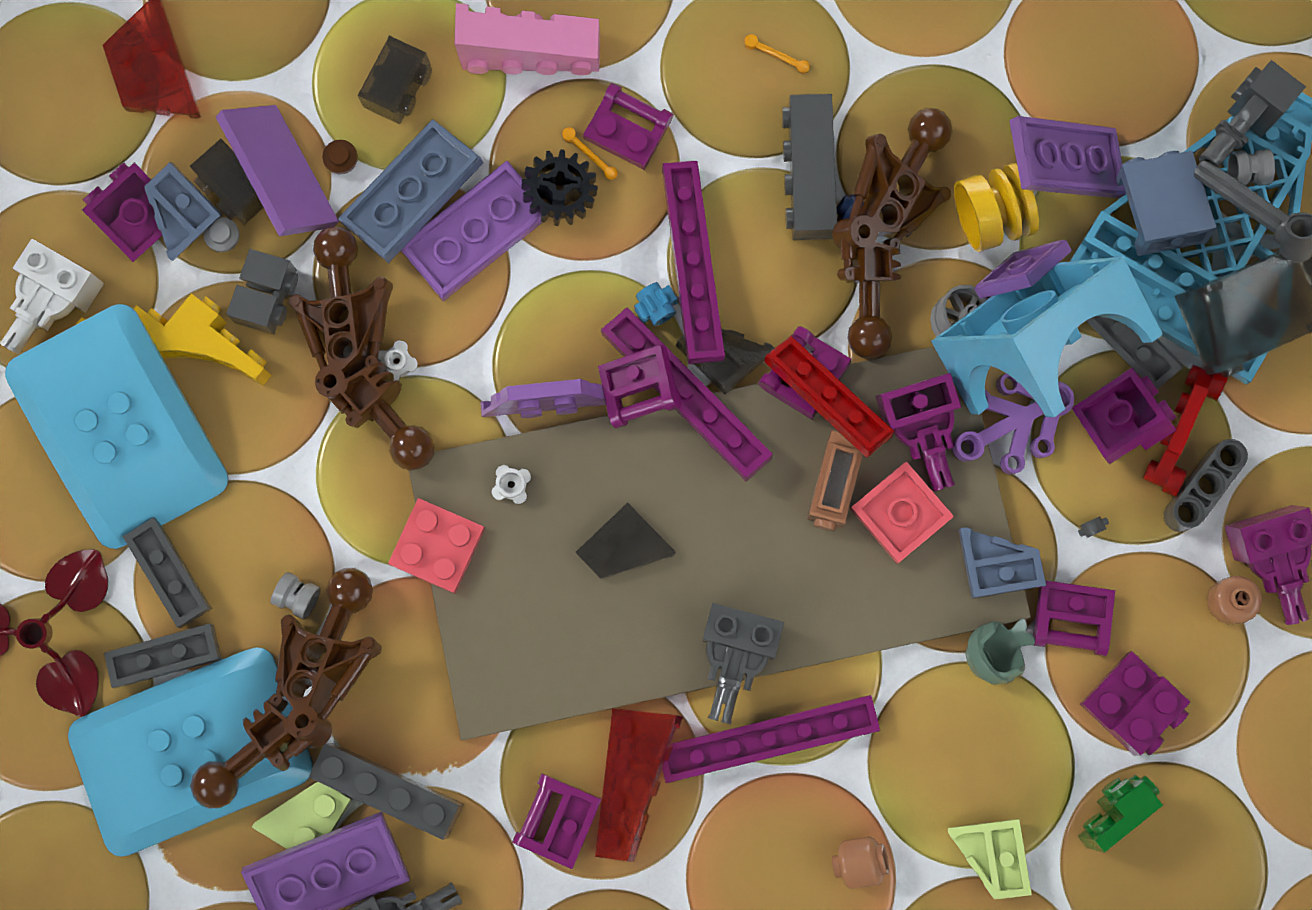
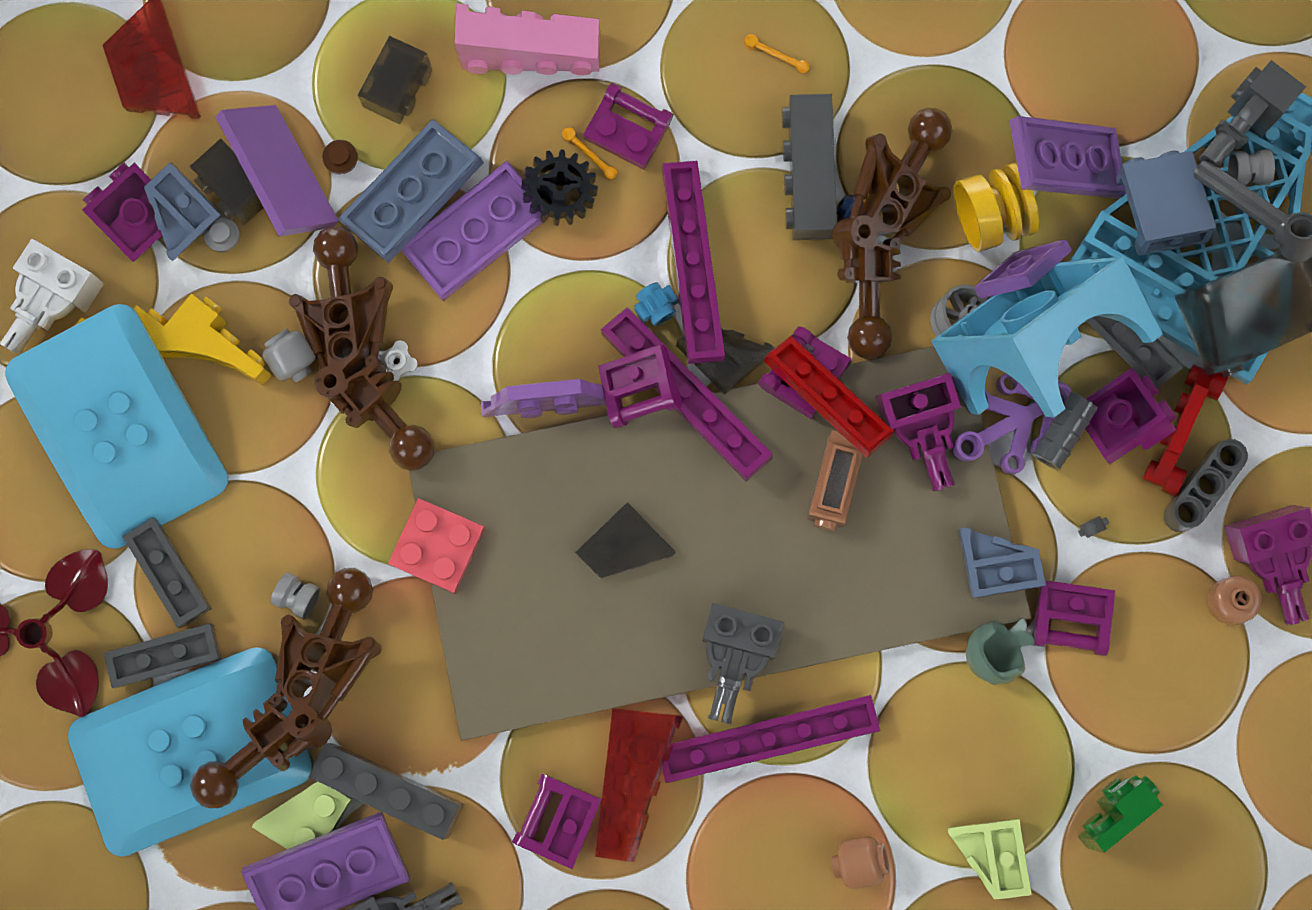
dark grey piece [226,249,298,335] -> none
white plate [492,465,531,504] -> none
coral plate [850,461,954,564] -> none
magenta plate [1080,651,1190,756] -> none
none -> light grey head [262,328,316,383]
none -> dark grey axle [1032,392,1098,471]

